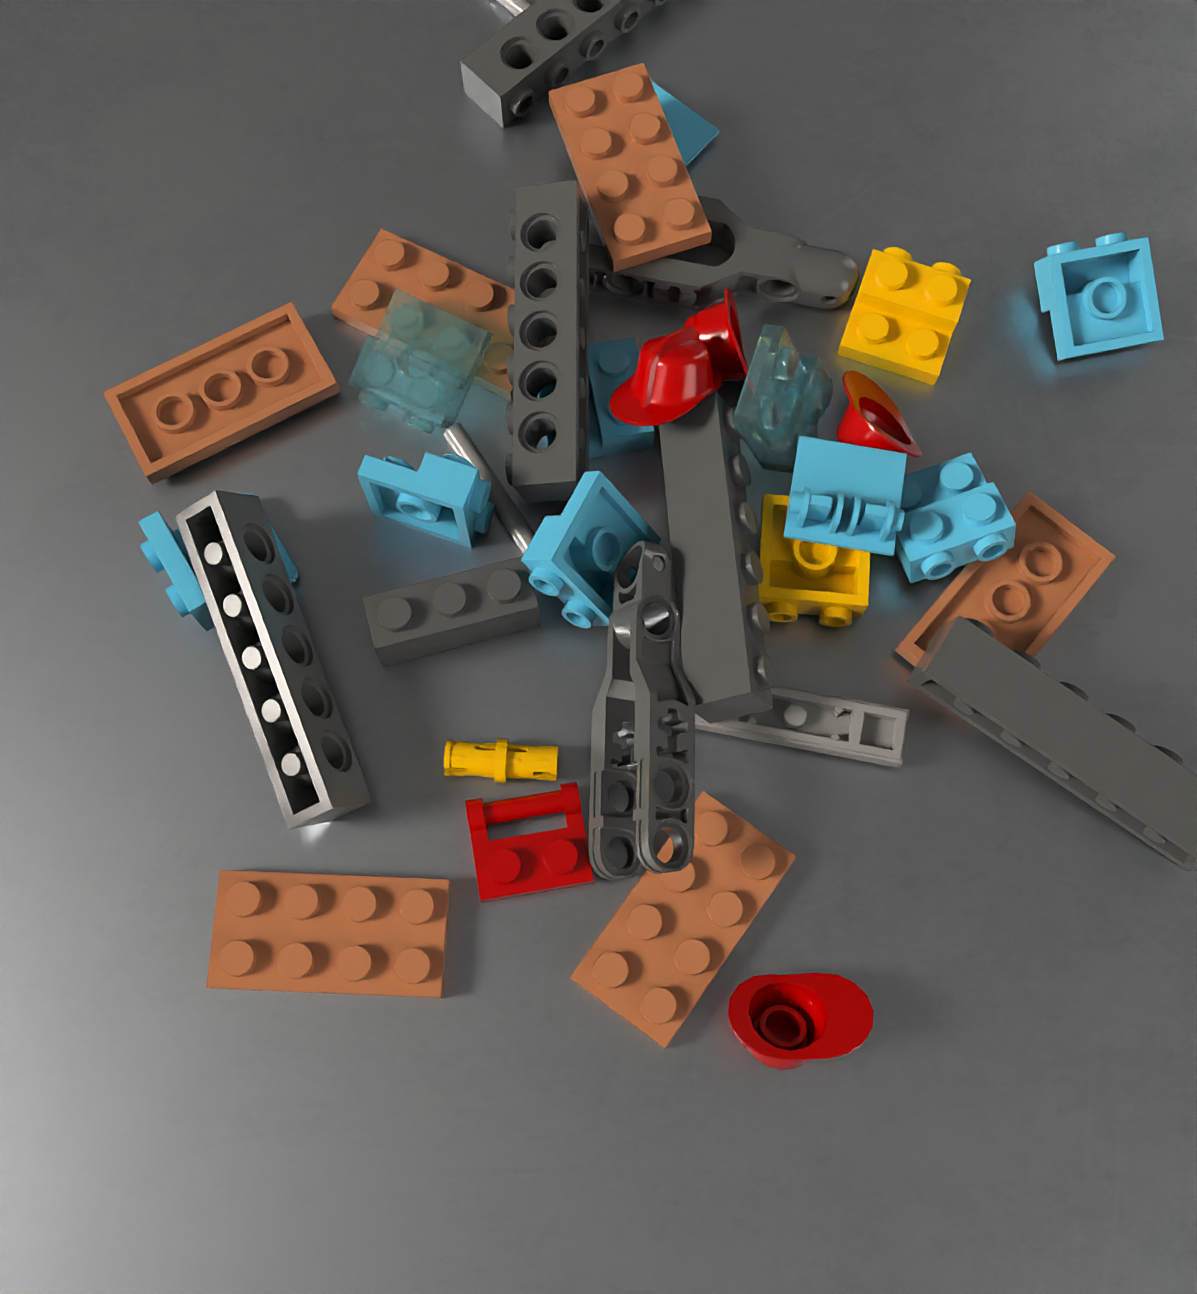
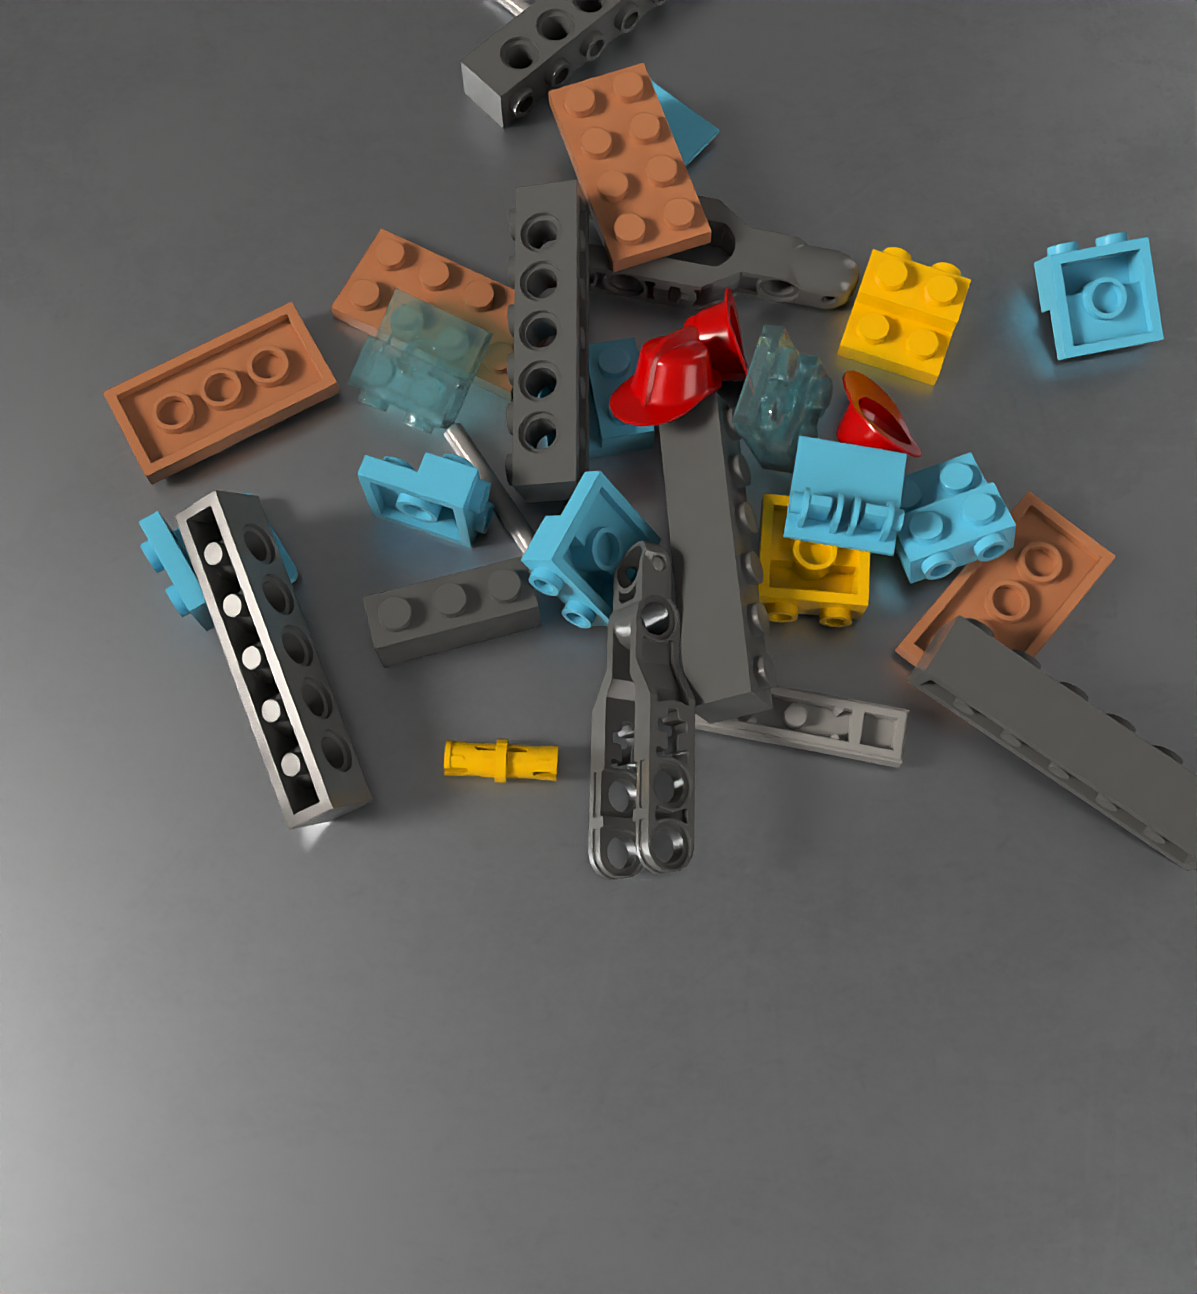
nougat plate [206,870,451,999] -> none
red plate [465,782,594,903] -> none
nougat plate [570,791,797,1049] -> none
red piece [727,973,874,1070] -> none

